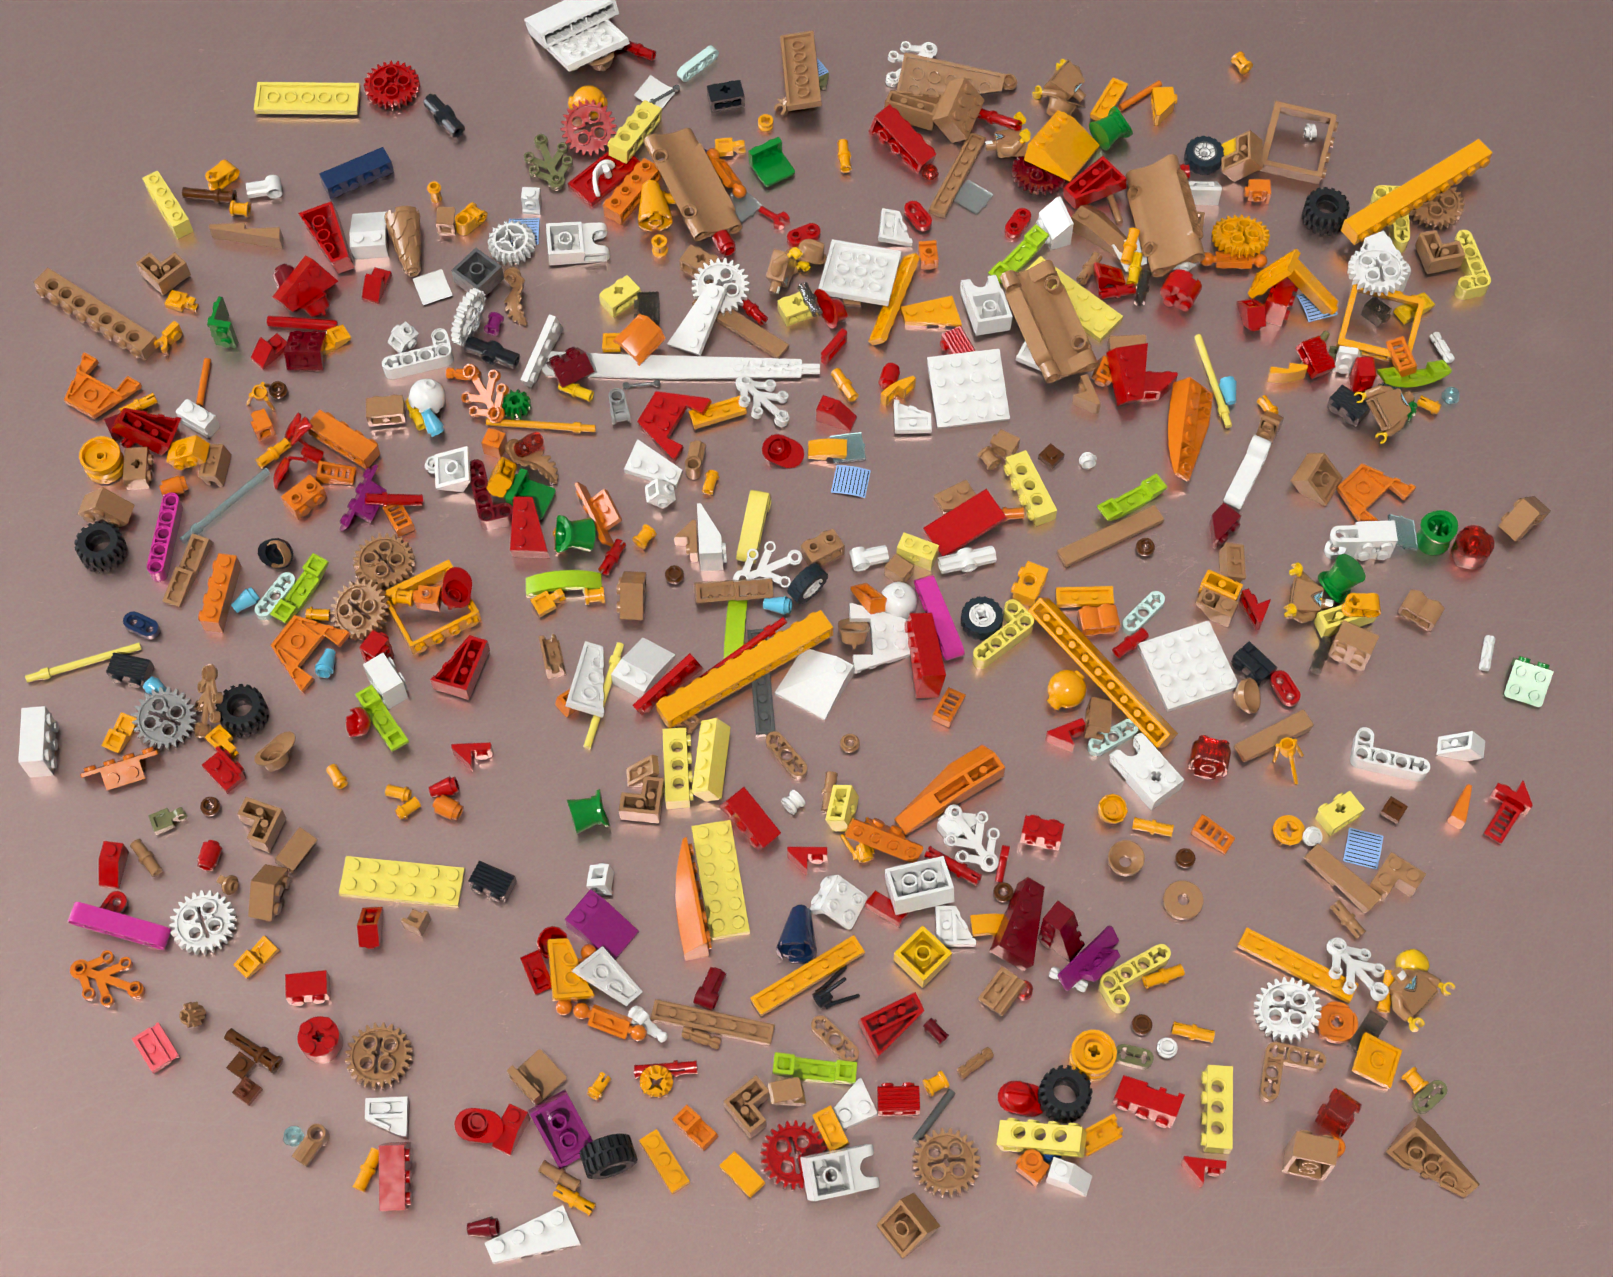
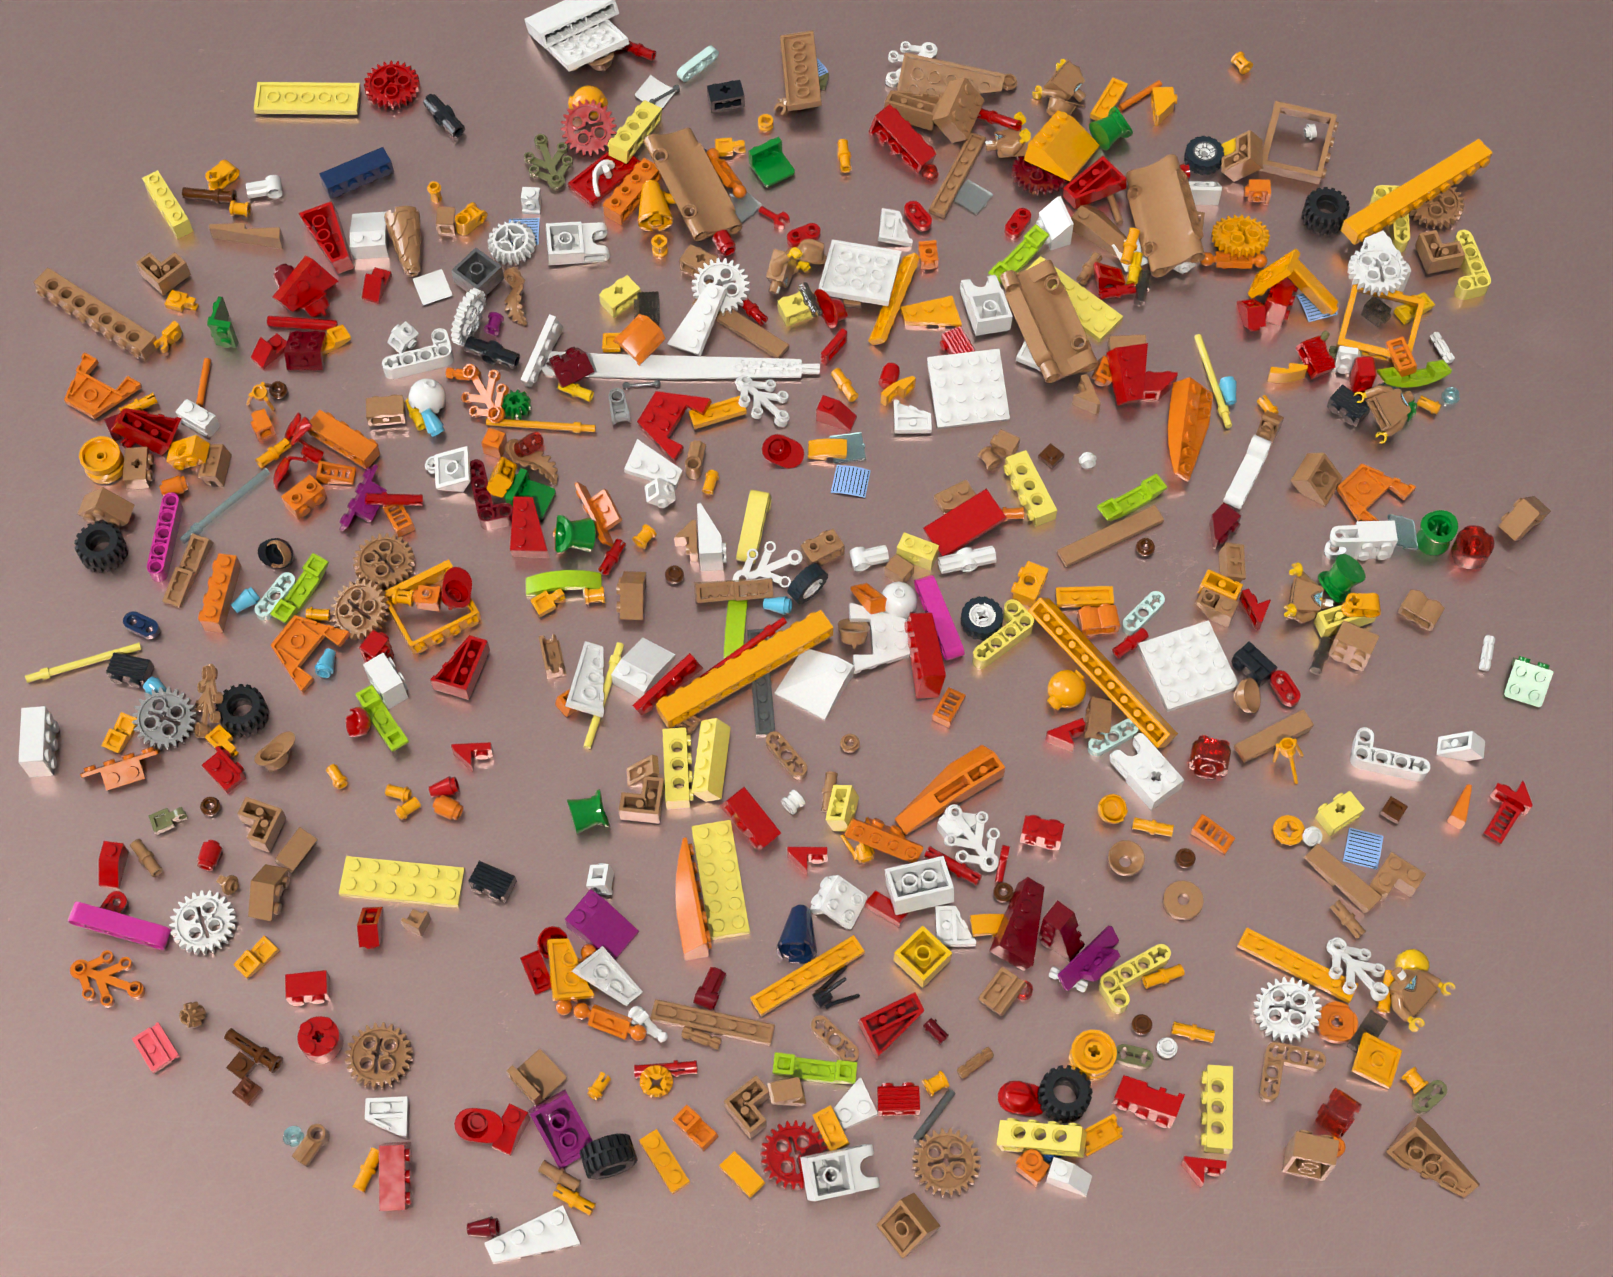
red brick [1160,269,1202,312] -> none

